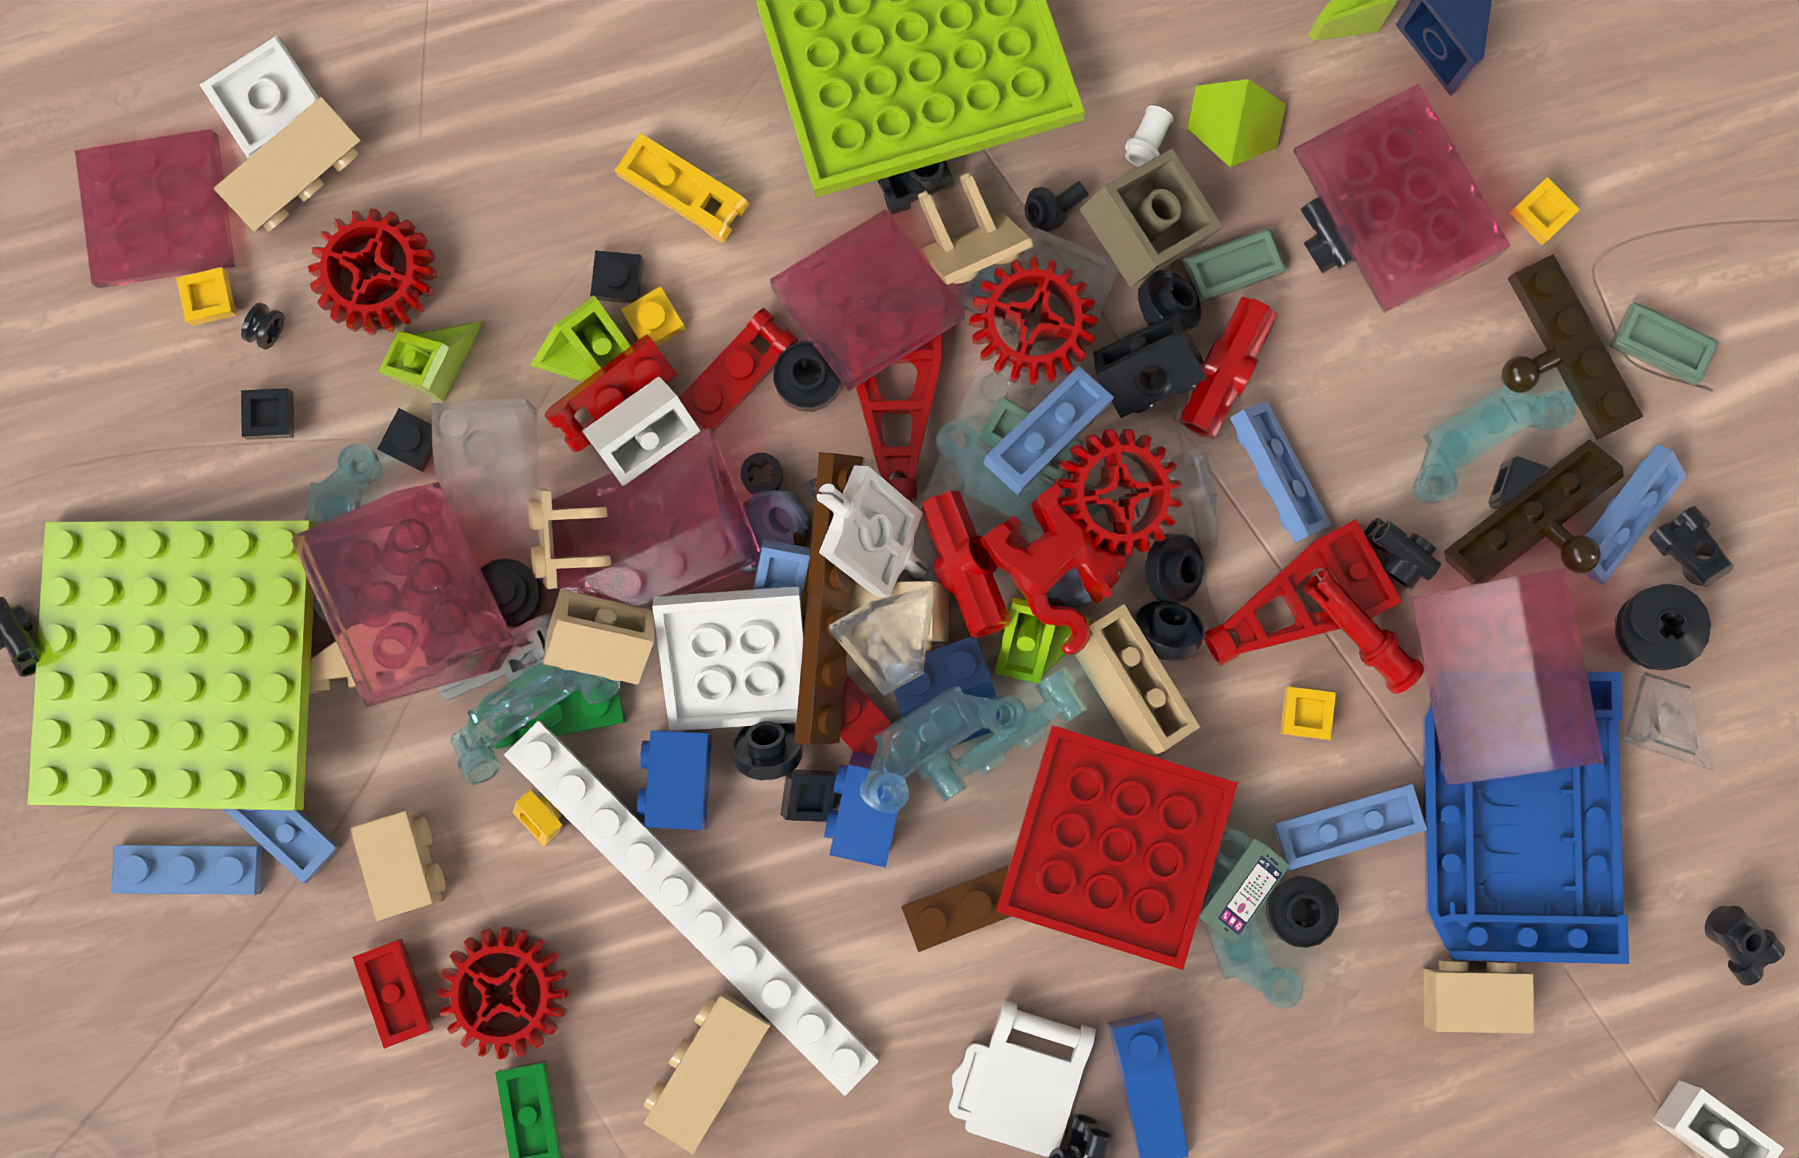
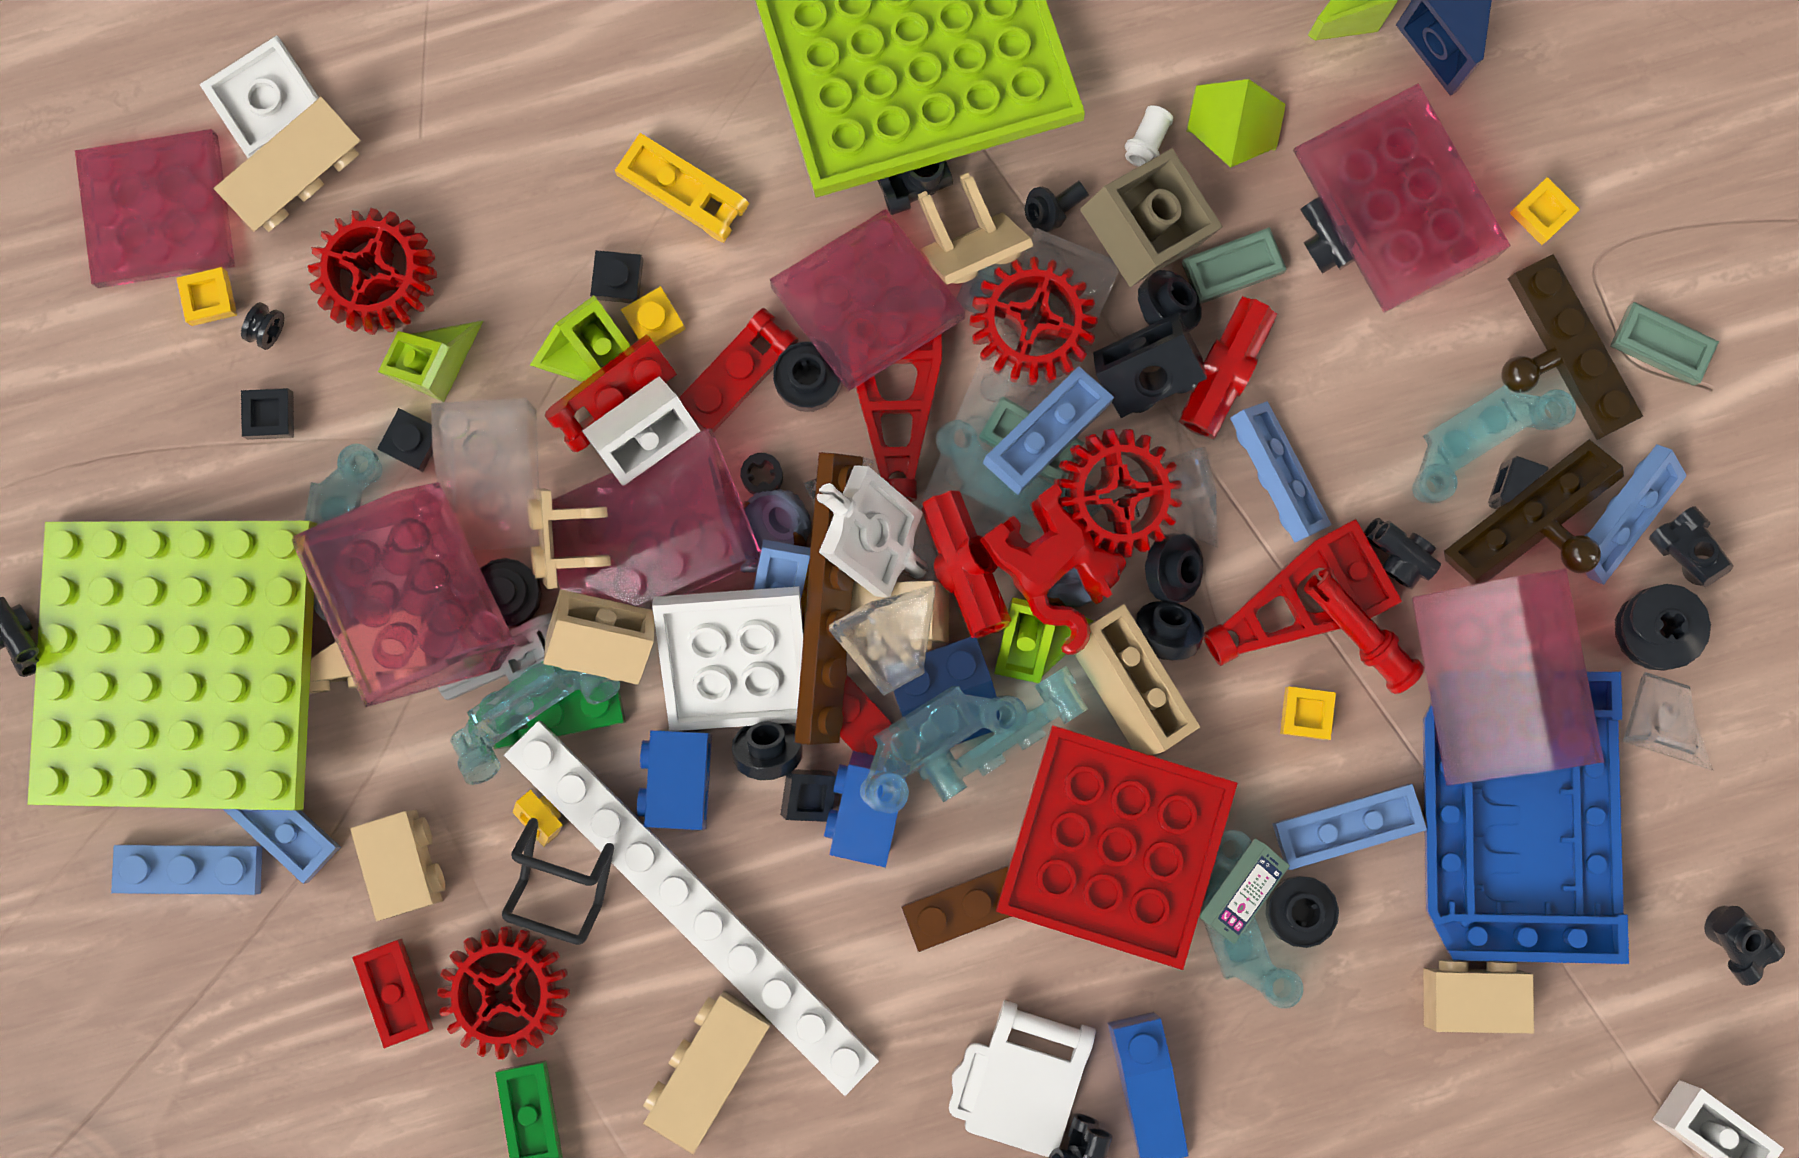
none -> black piece [502,818,614,945]

